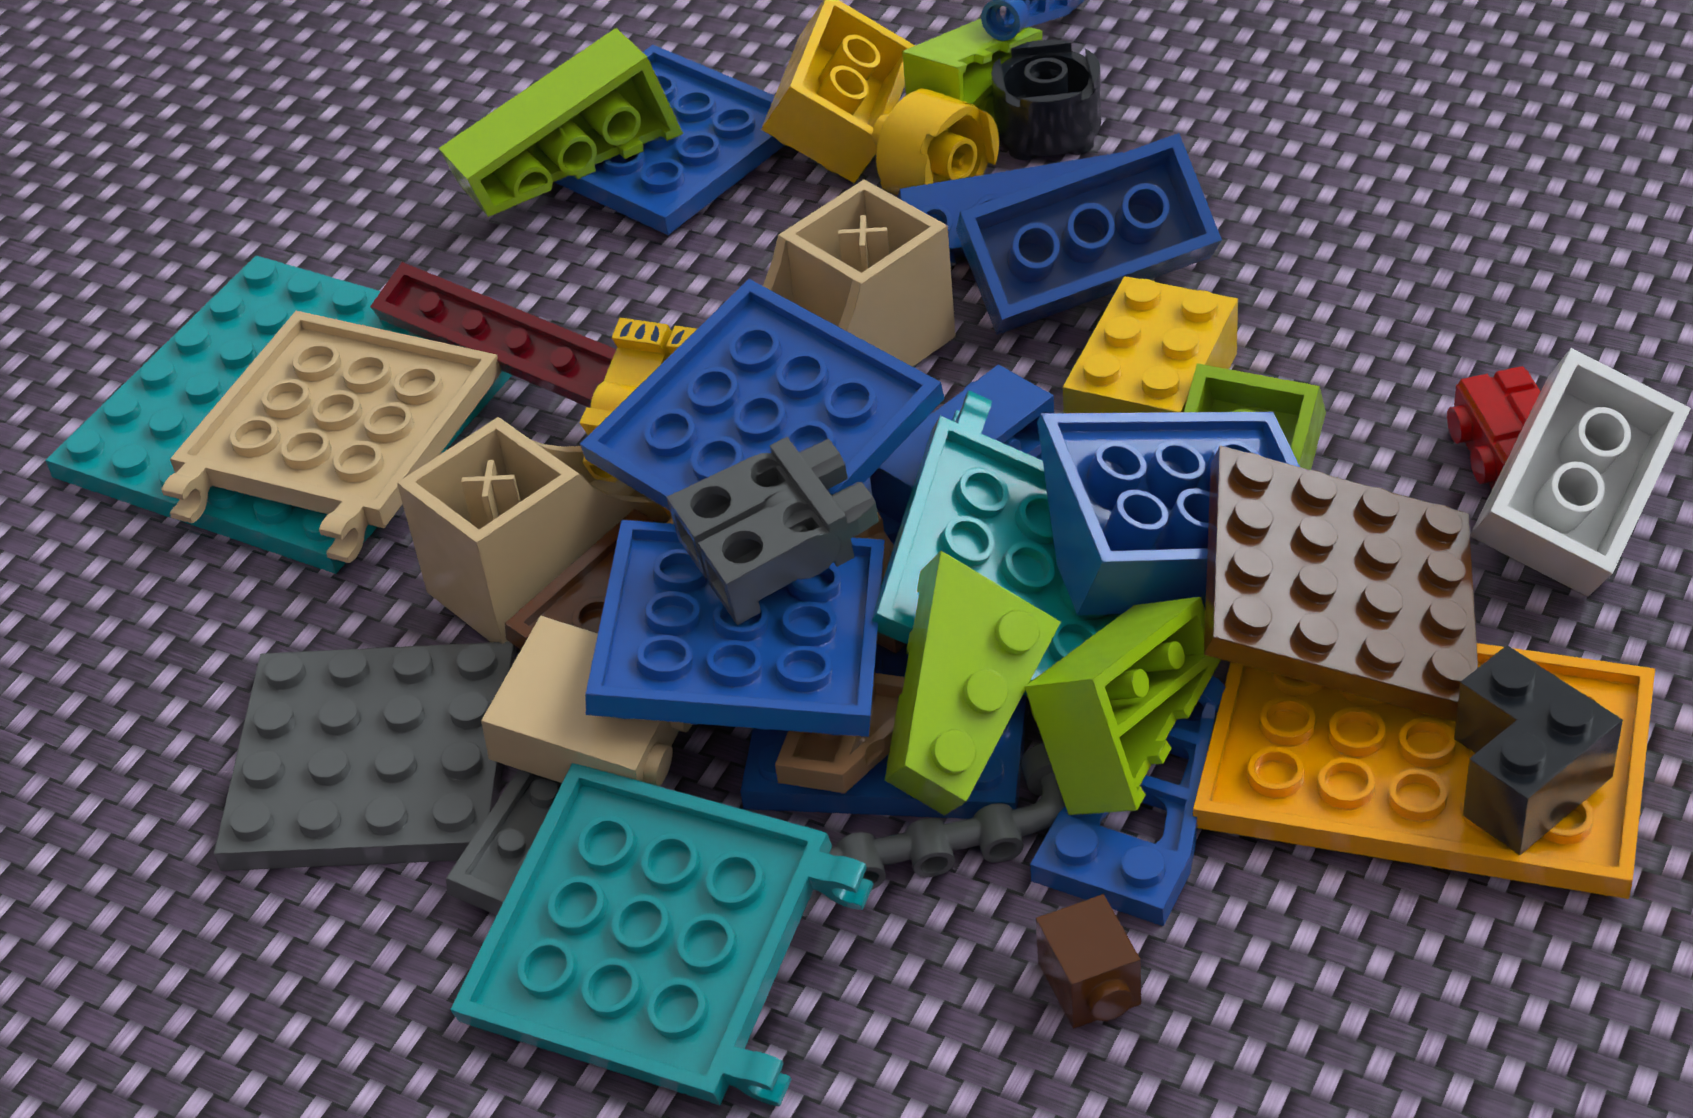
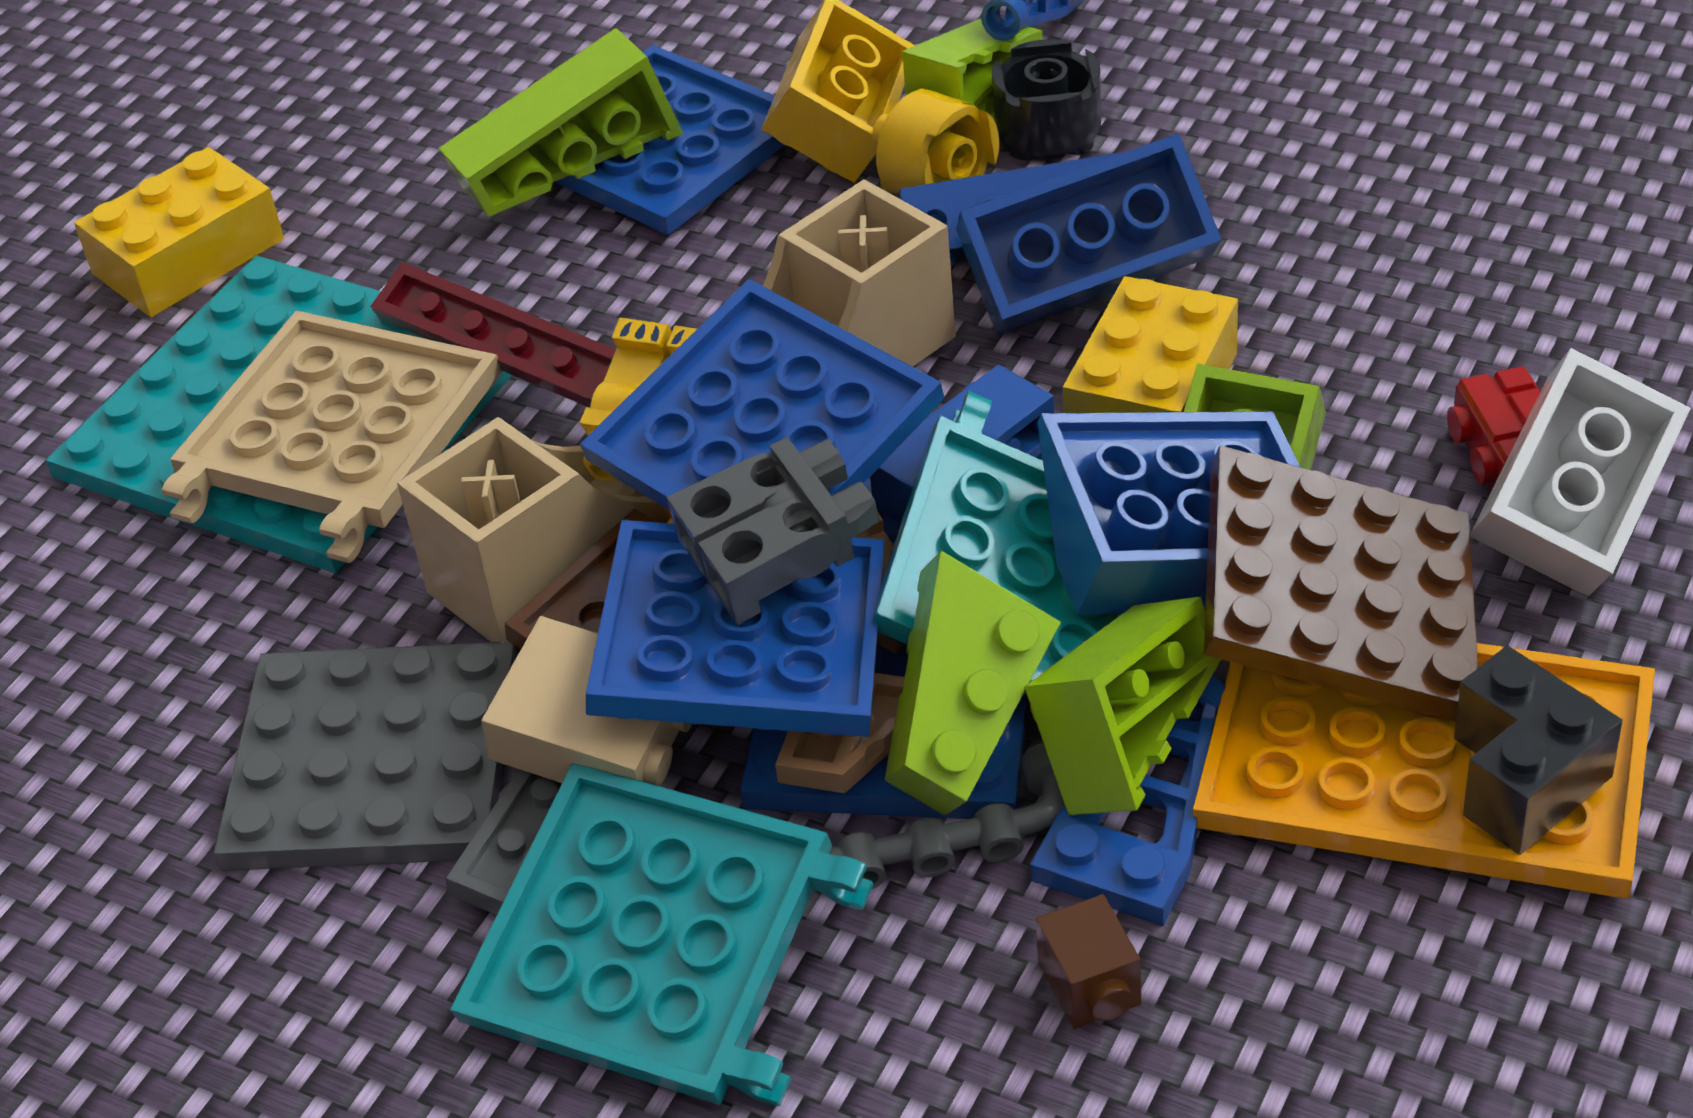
none -> yellow brick [74,147,284,318]

